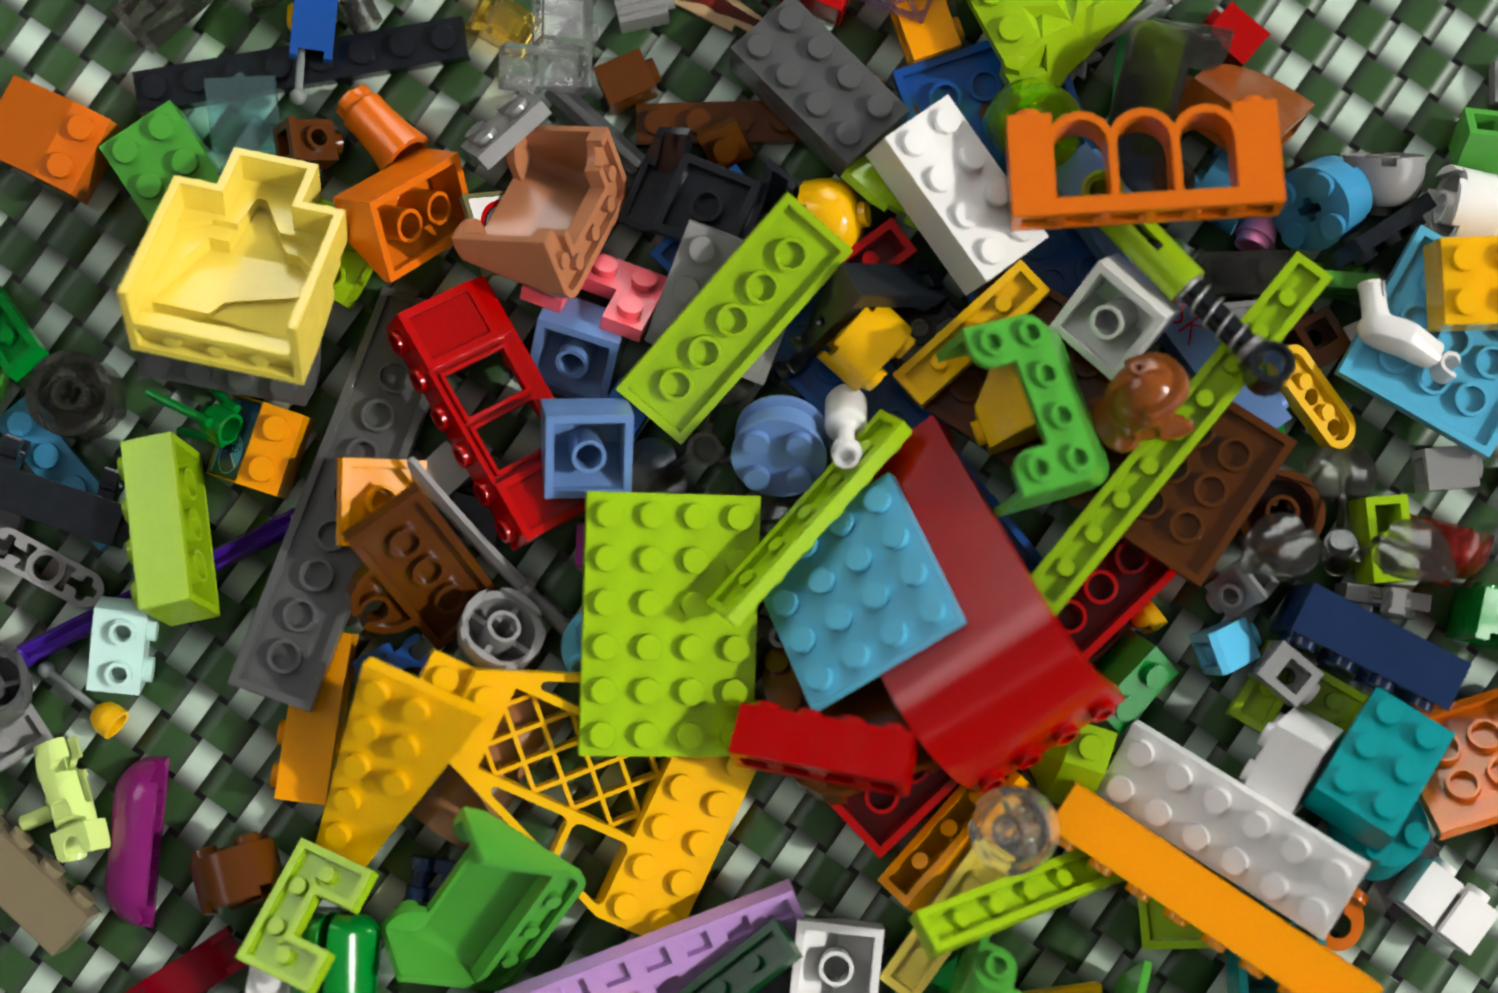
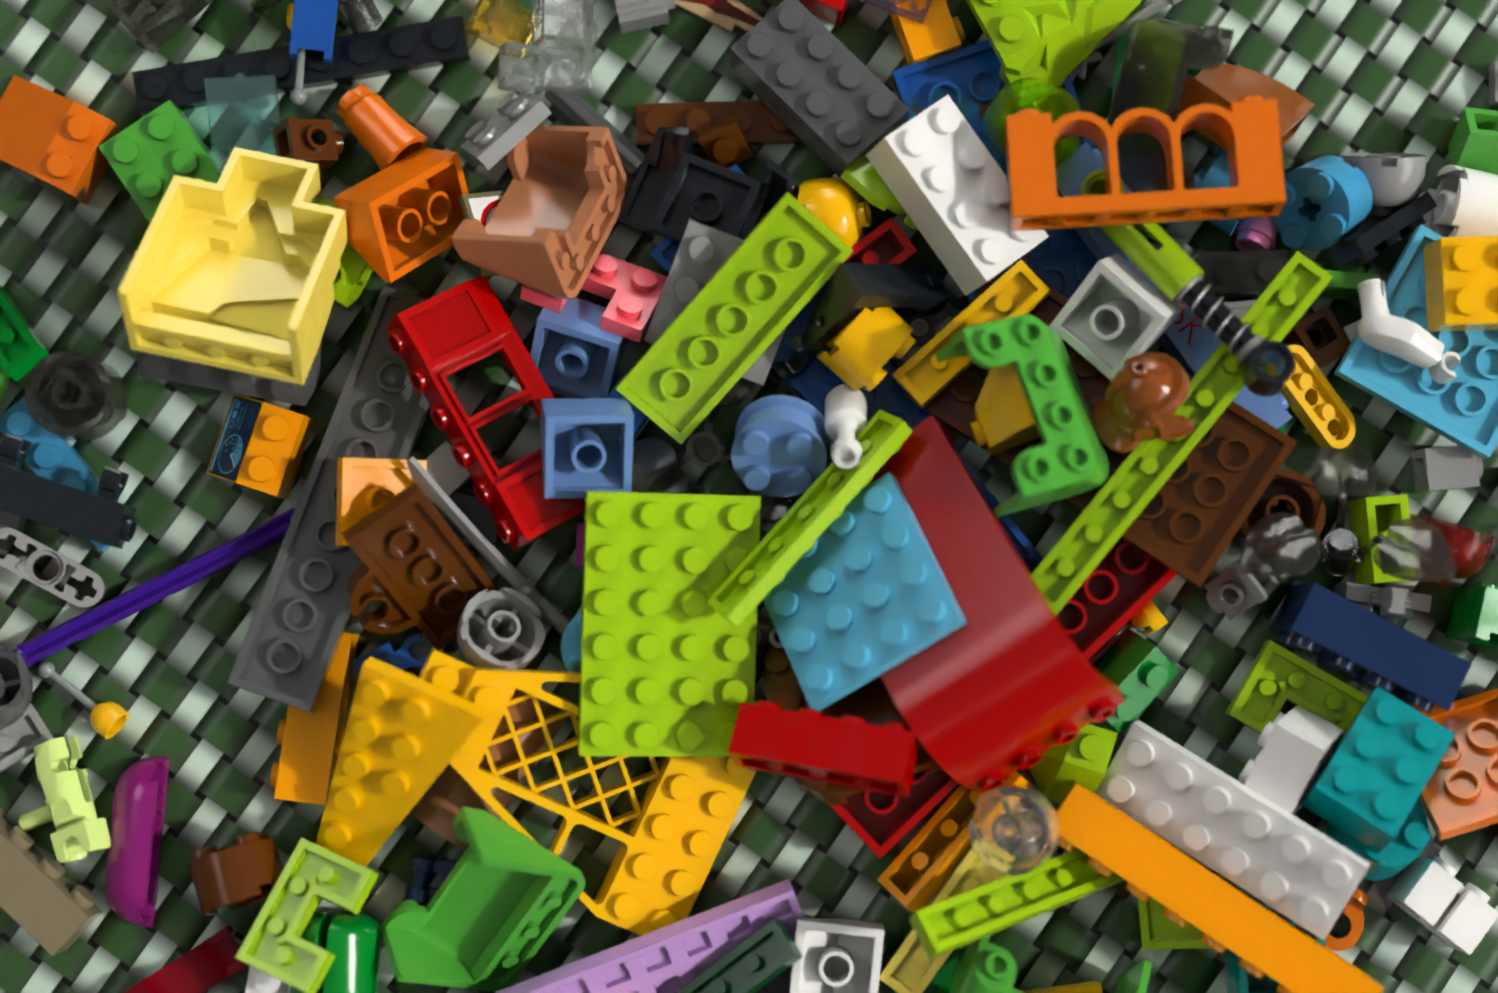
light aqua brick [86,596,160,696] -> none
lime brick [117,431,221,626] -> none
green plant [144,388,243,448] -> none
reddish brown brick [593,48,661,117] -> none
medium azure slope [1188,617,1262,676] -> none
red brick [1199,2,1270,67] -> none
light grey brick [1246,640,1324,707] -> none

